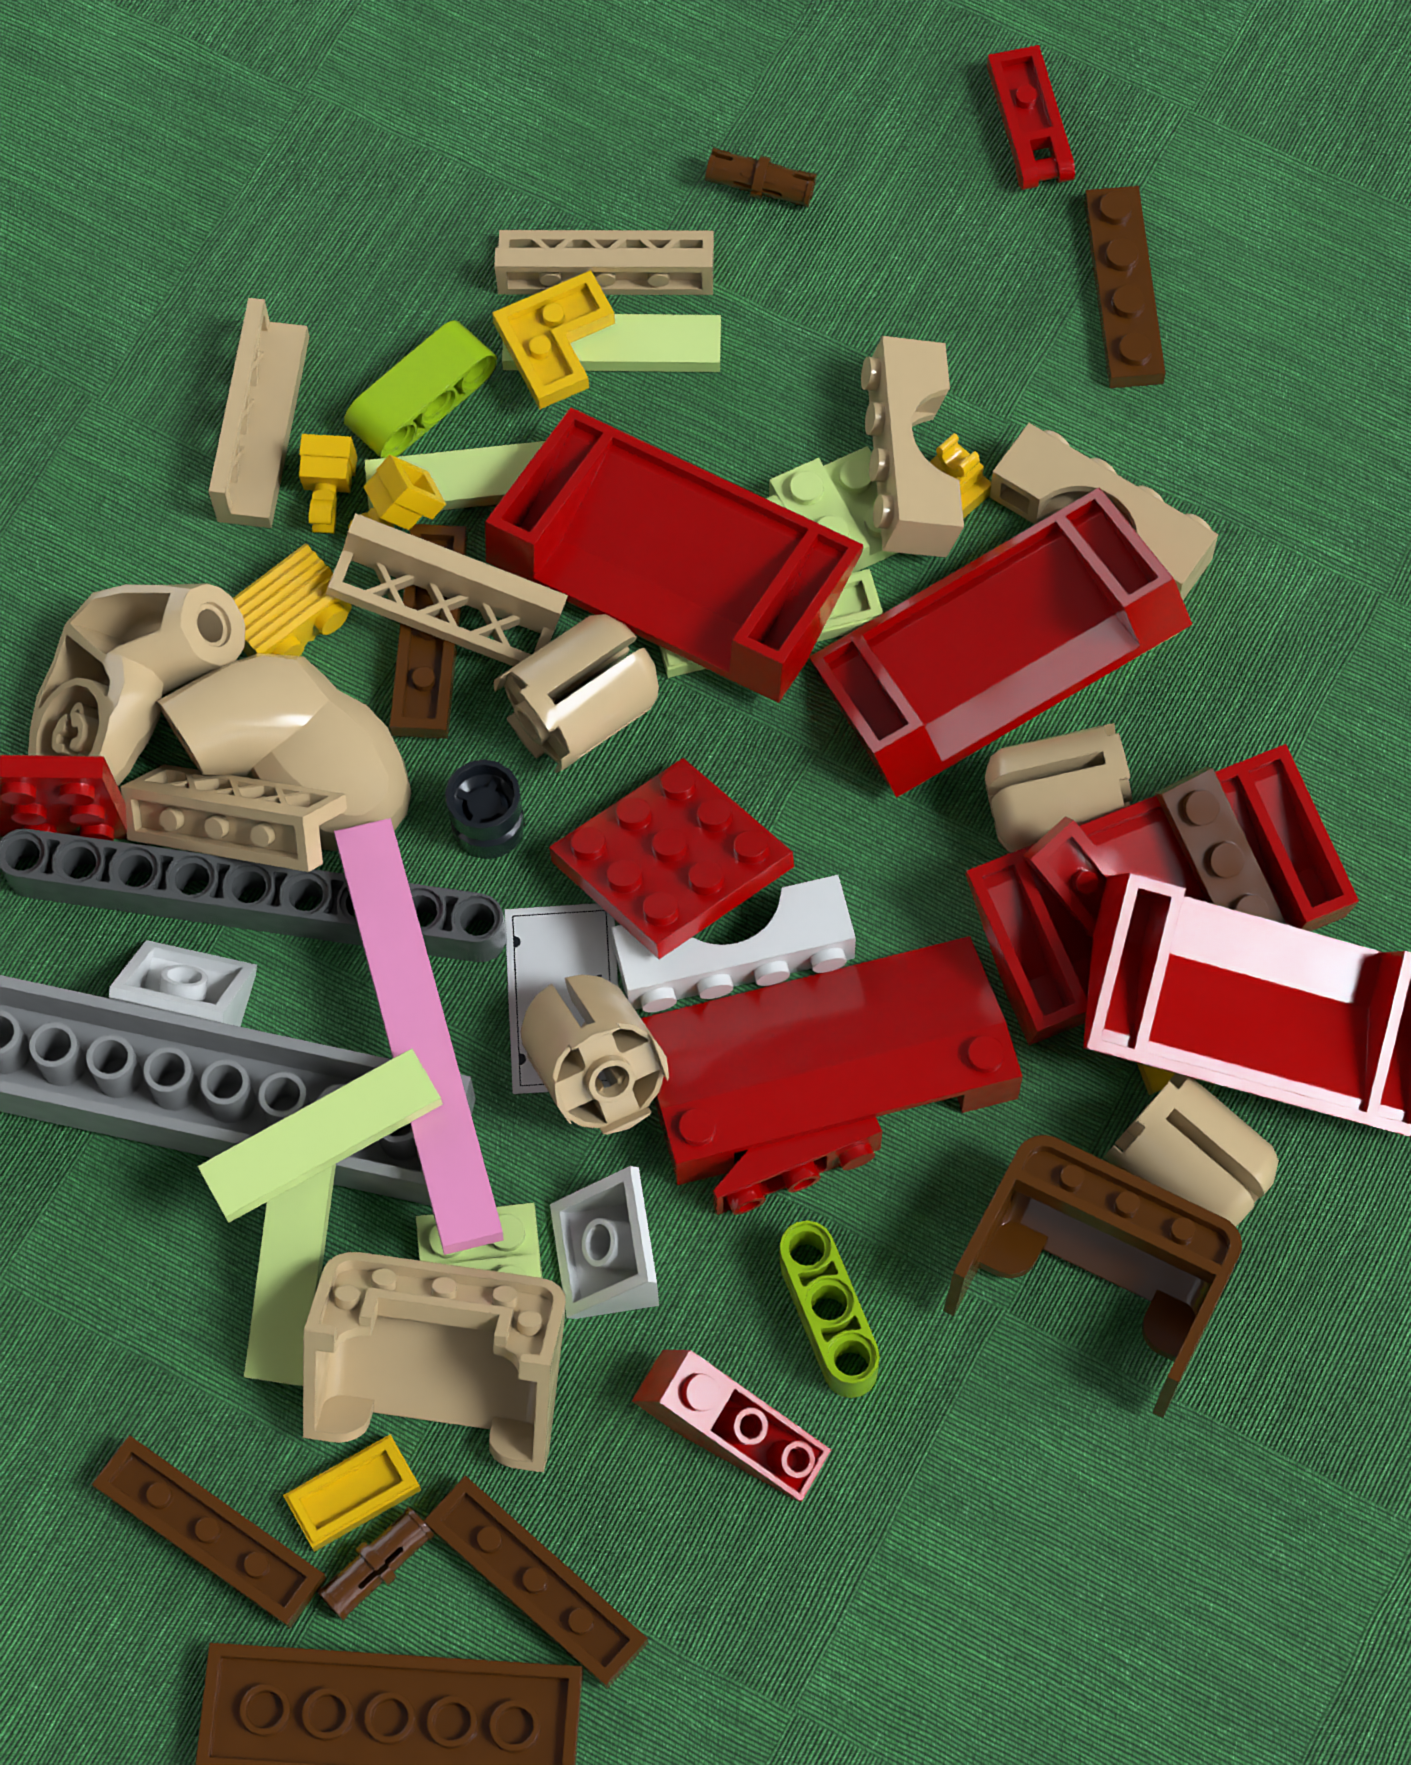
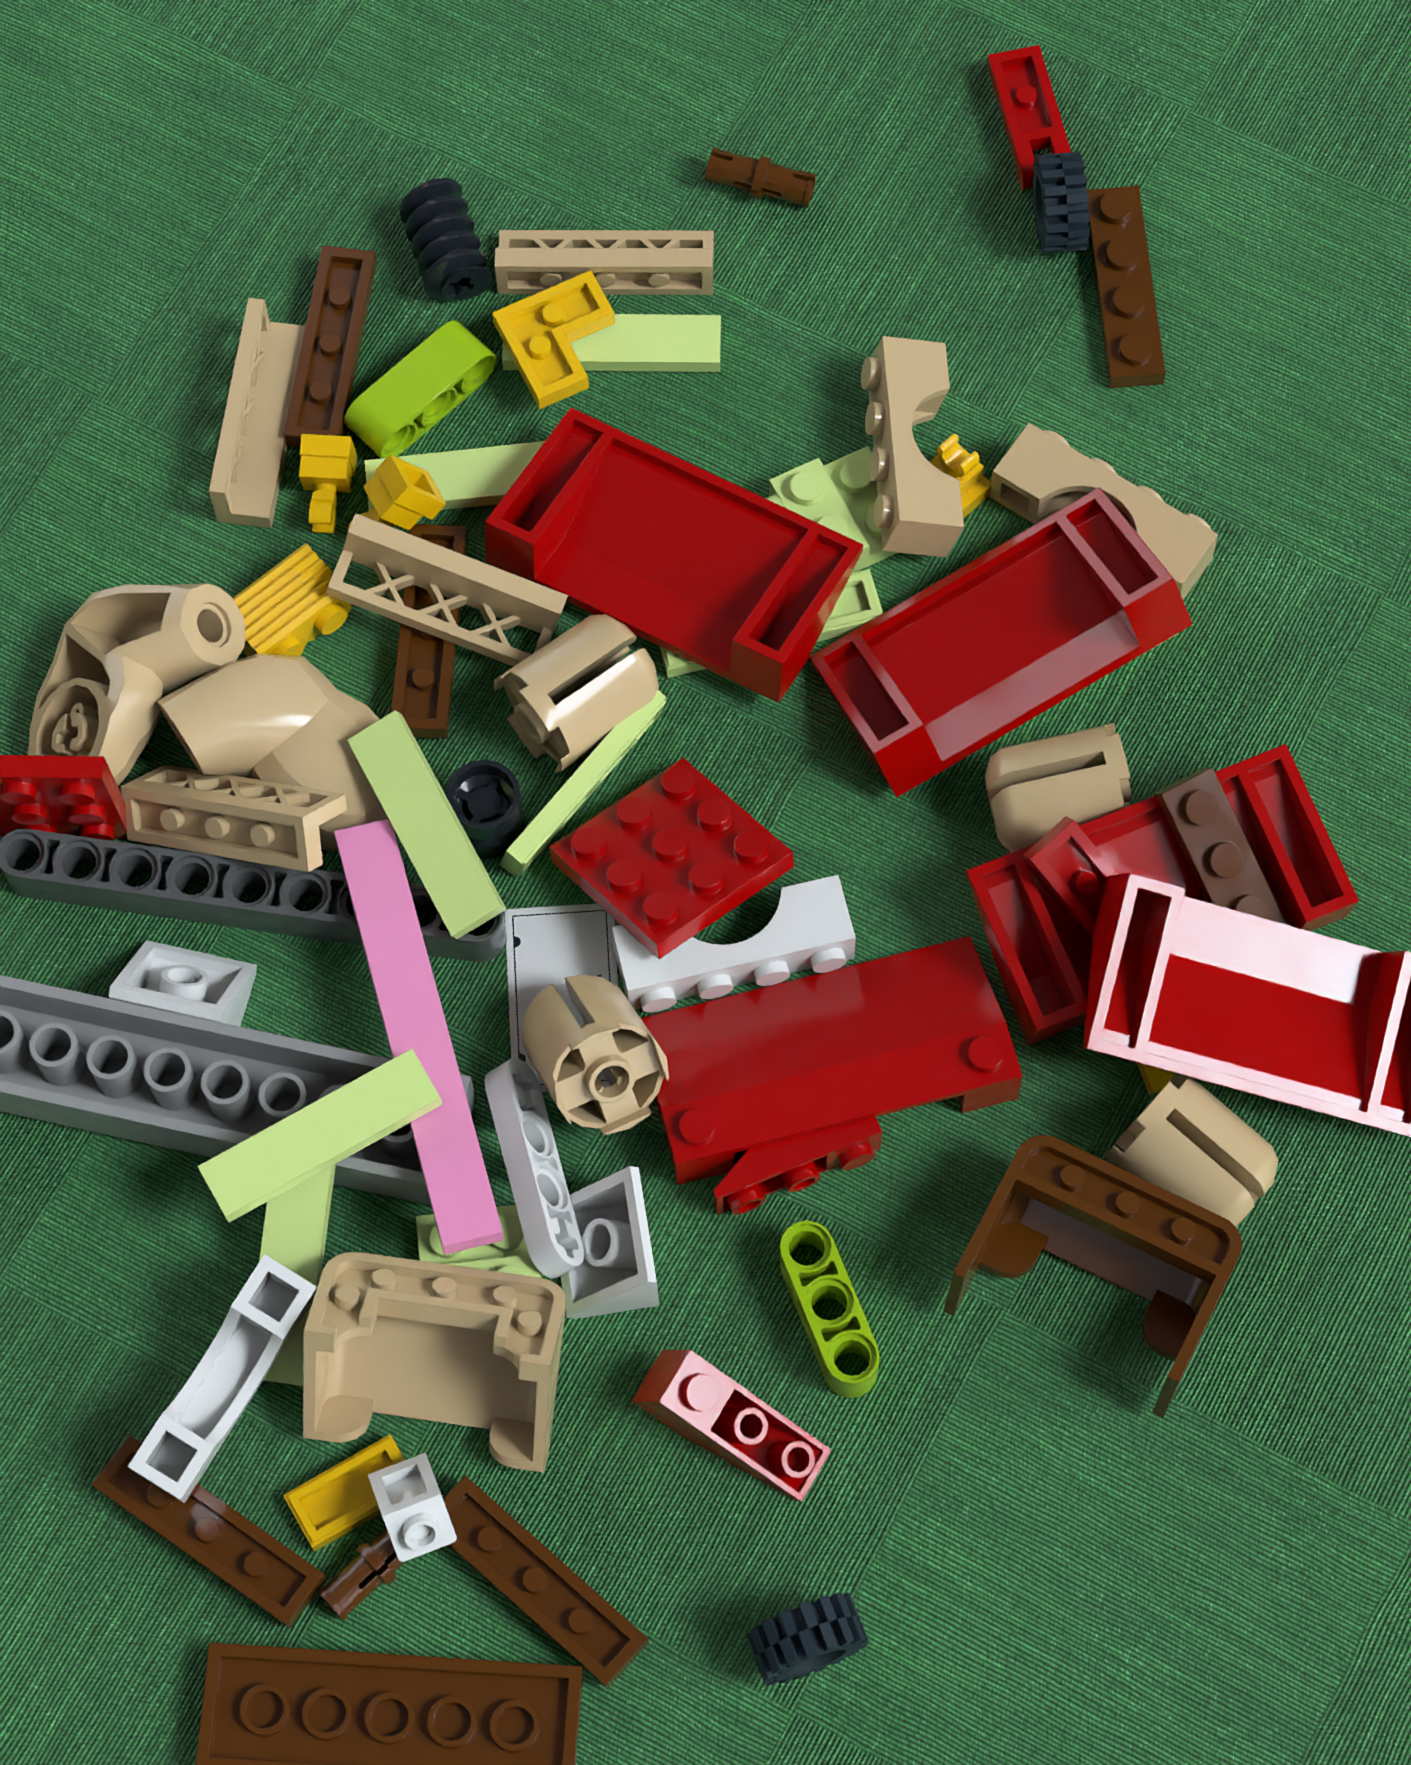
none -> white arch [128,1254,317,1503]
none -> reddish brown plate [284,245,377,447]
none -> yellowish green tile [347,710,507,939]
none -> white bracket [368,1453,457,1562]
none -> black piece [399,177,493,302]
none -> white beam [484,1058,584,1279]
none -> yellowish green tile [500,690,666,878]
none -> black bush [746,1593,869,1685]
none -> black bush [1033,152,1090,254]

